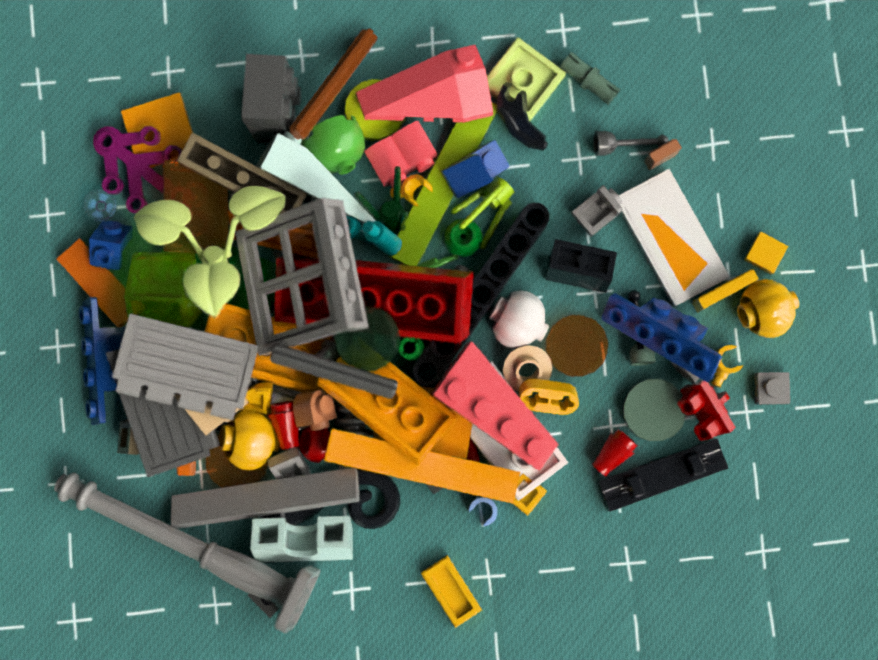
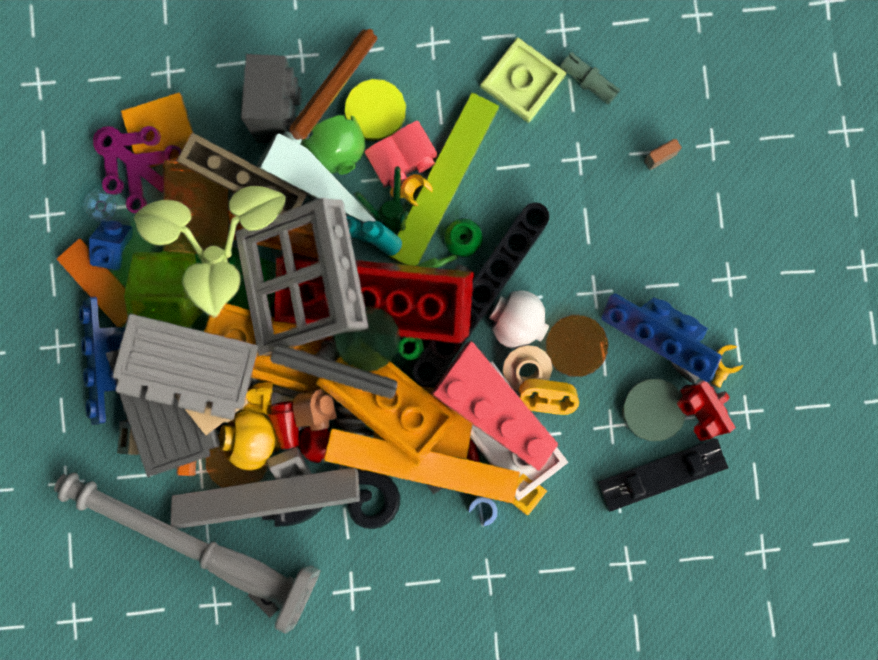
light aqua arch [251,516,353,562] -> none
coral wedge [356,45,493,123] -> none
yellow tile [421,555,482,628] -> none
blue slope [441,140,510,198] -> none
lime plant [451,176,514,249] -> none
black piece [497,81,548,151] -> none
black hinge [545,239,617,293] -> none
light grey bracket [571,185,623,237] -> none
red cone [592,429,638,476] -> none
dark grey hinge [593,131,669,156] -> none
white tile [619,169,730,307] -> none
sand green hinge [628,290,656,366] -> none
yellow tile [692,269,759,313] -> none
yellow plant [737,279,799,338] -> none
yellow tile [744,232,788,275] -> none
light grey plate [755,372,790,405] -> none

